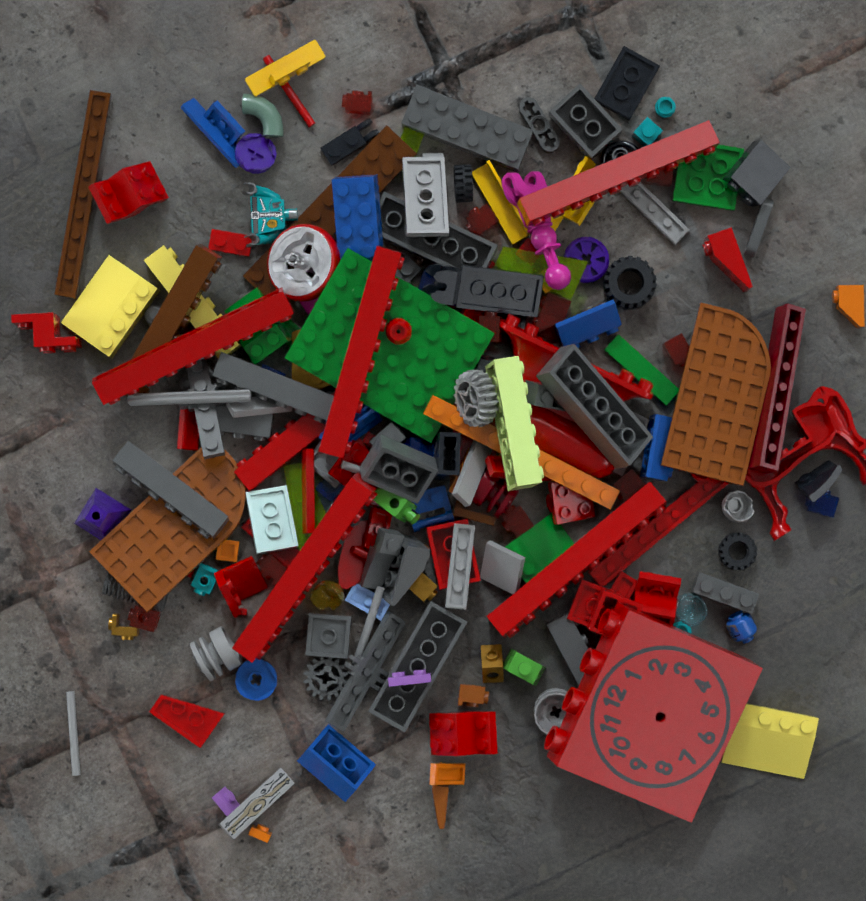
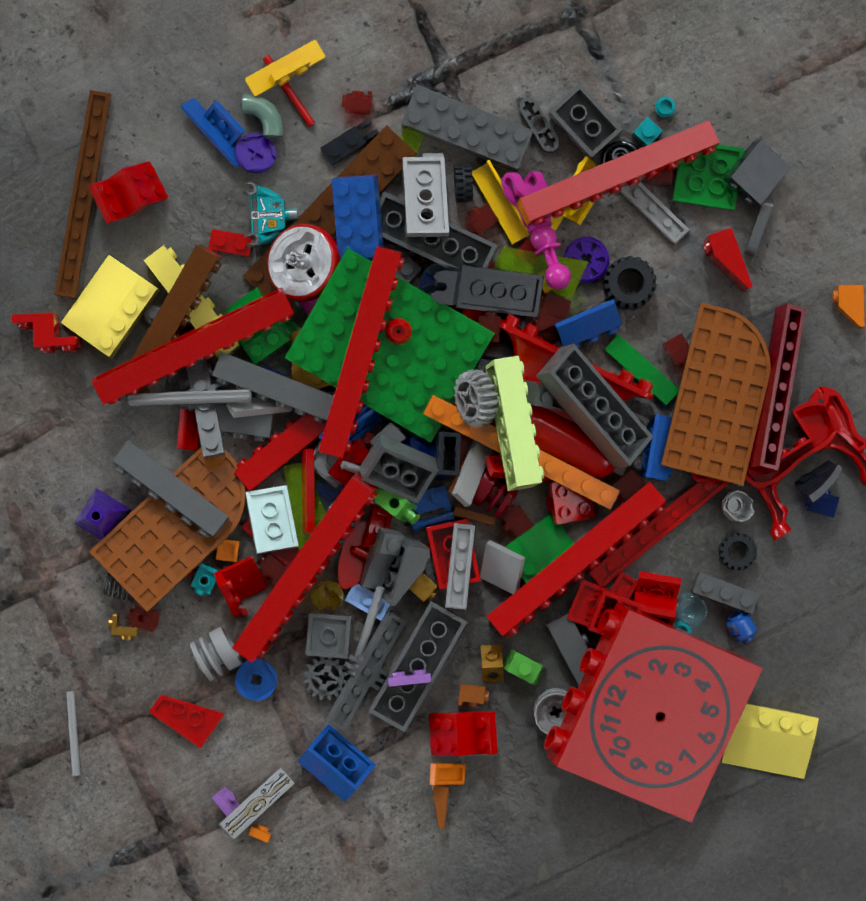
black tile [594,46,660,121] -> none

